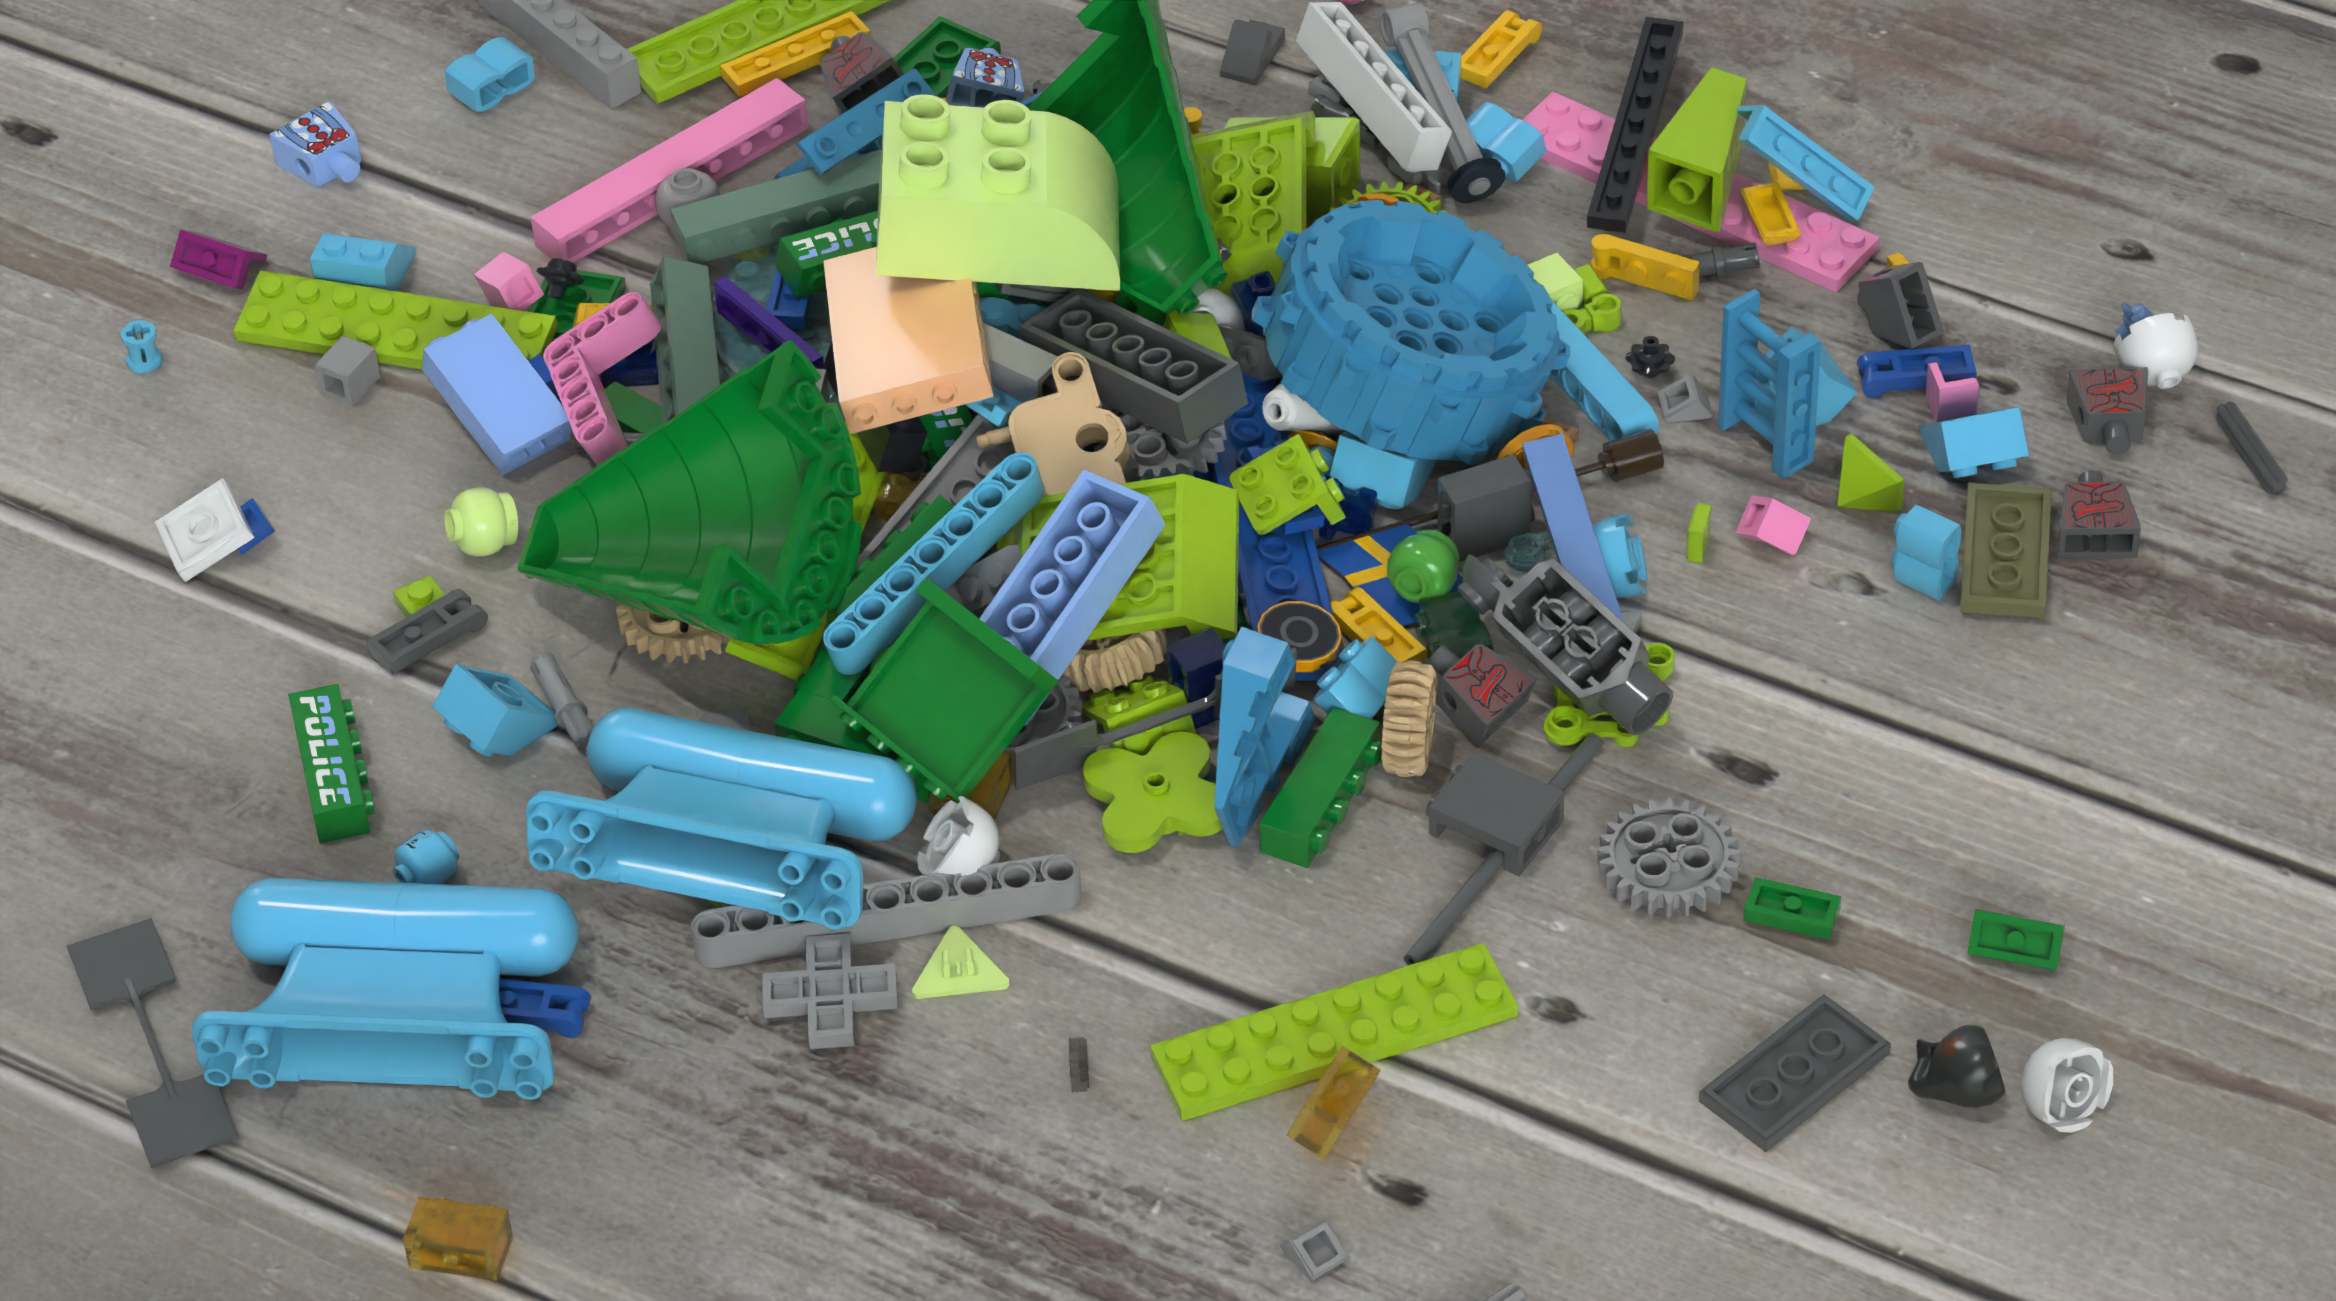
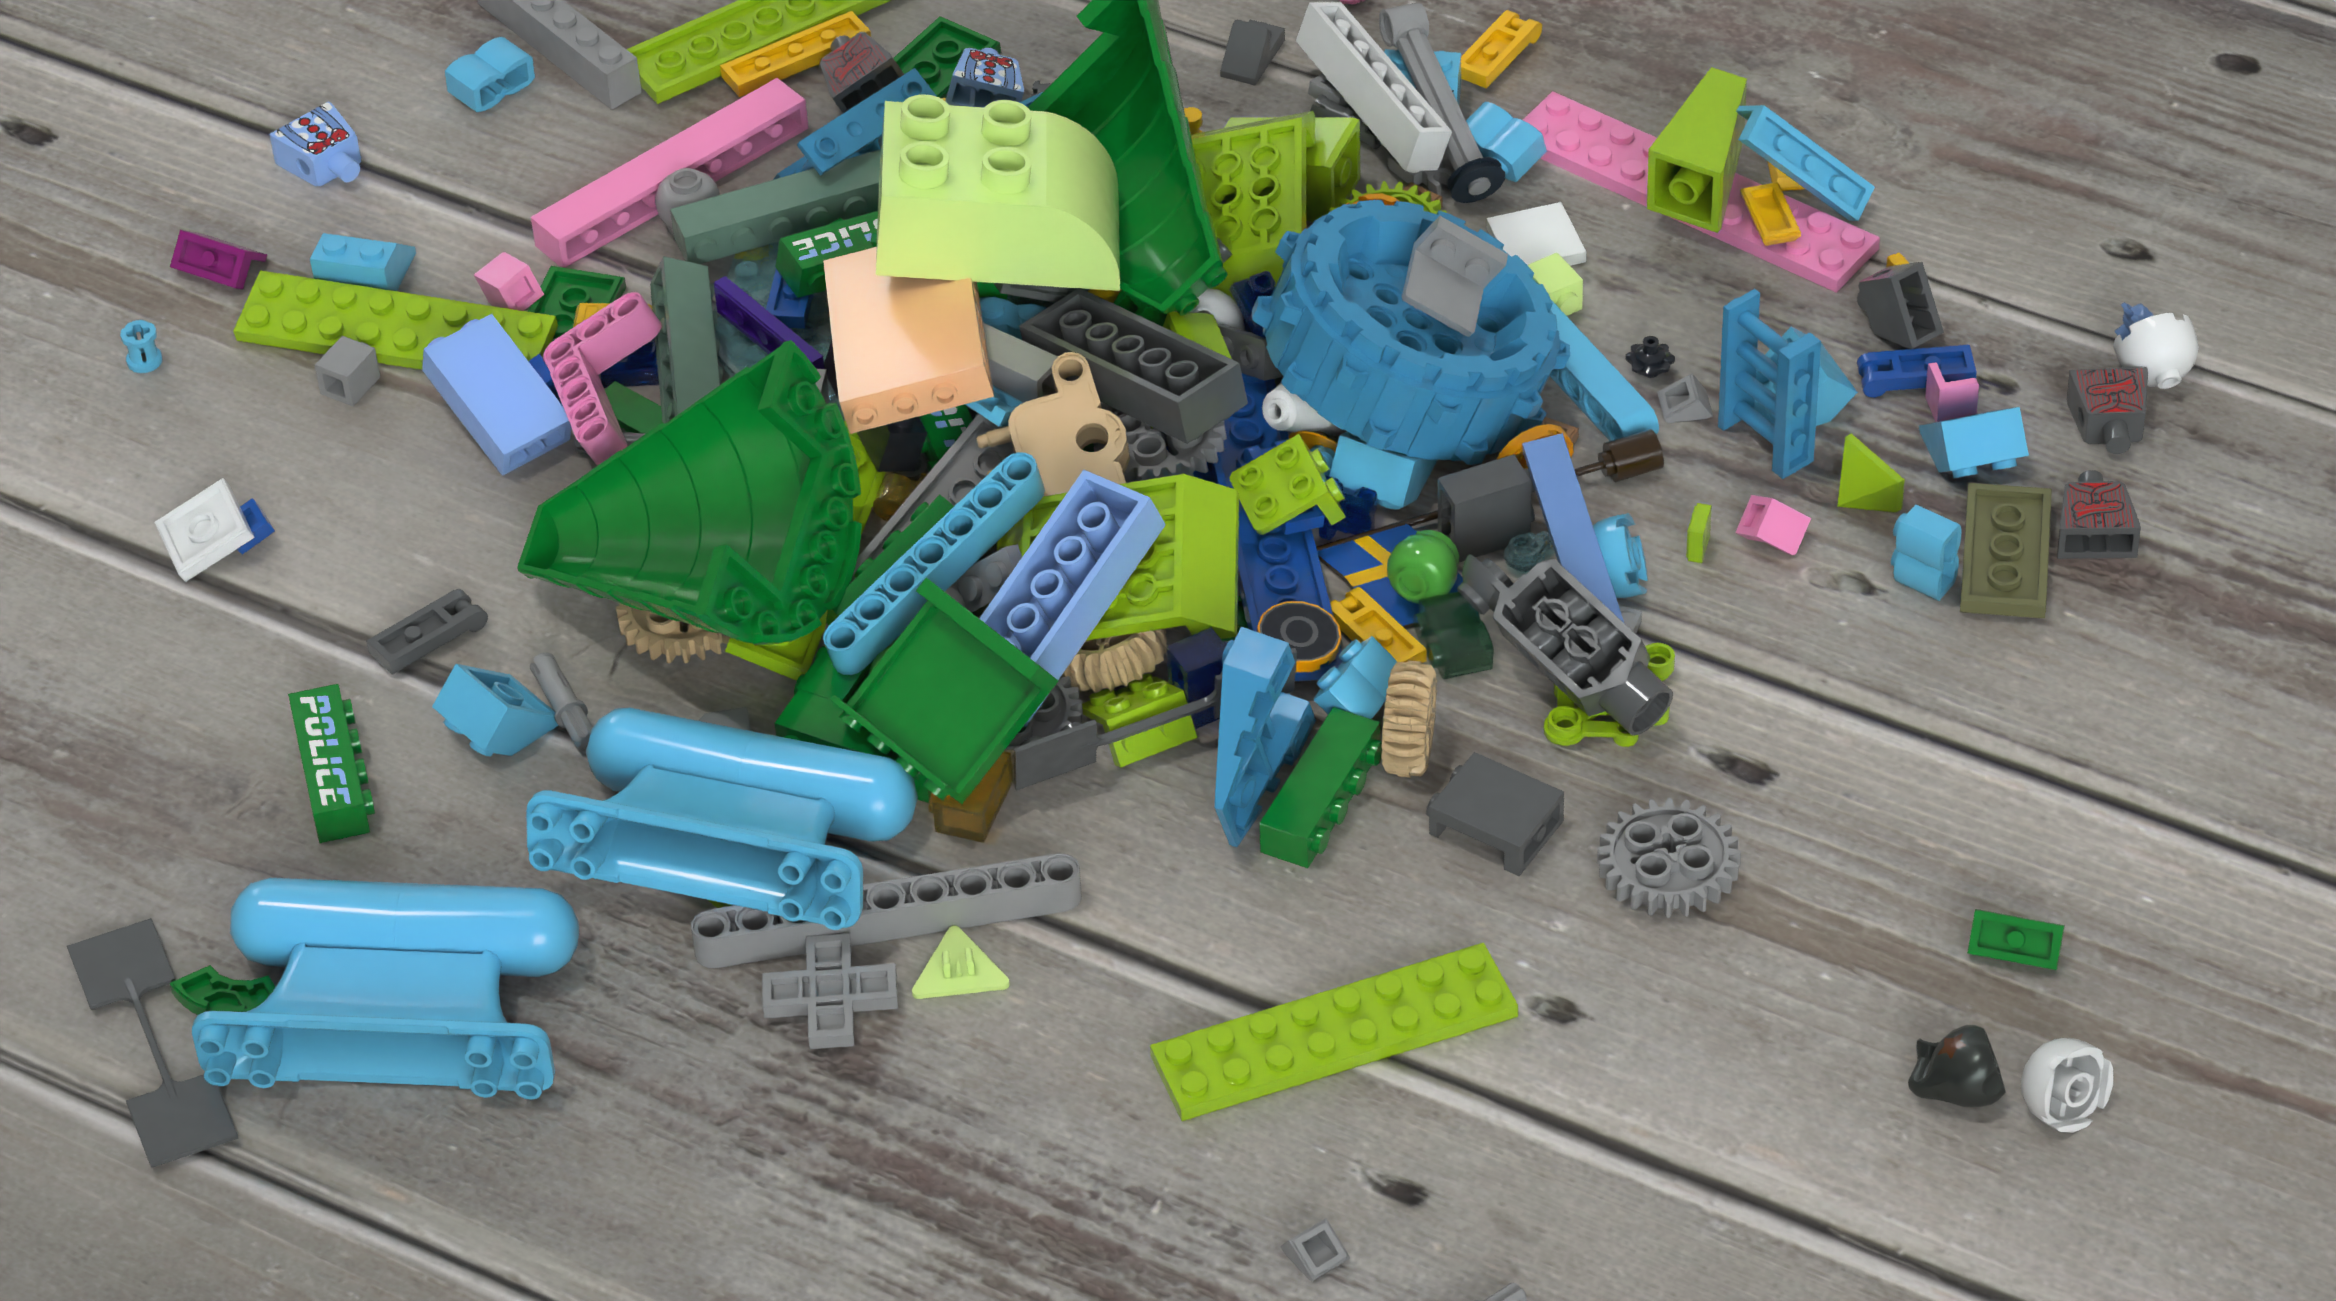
lime plate [393,575,445,617] -> none
medium azure head [393,829,460,884] -> none
clear yellow brick [403,1196,513,1281] -> none
yellowish green piece [444,487,518,557] -> none
blue plate [499,979,591,1038] -> none
black plant [536,258,584,300] -> none
white cylinder [917,796,1000,876] -> none
clear smoke tile [1069,1037,1089,1092] -> none
lime plant [1083,731,1223,853] -> none
clear yellow brick [1286,1046,1381,1160] -> none
dark grey piece [1404,734,1602,965] -> none
dark grey torso [1428,644,1537,748] -> none
lime bar [1562,264,1622,335] -> none
black plate [1587,17,1684,233] -> none
yellow plate [1591,234,1700,301] -> none
dark grey pin [1679,242,1760,278] -> none
dark grey tile [1699,994,1891,1152] -> none
green plate [1743,877,1842,940] -> none
dark grey axle [2215,401,2288,494] -> none
none -> green tile [170,965,275,1015]
none -> light grey bracket [1402,216,1508,337]
none -> white tile [1486,202,1586,266]

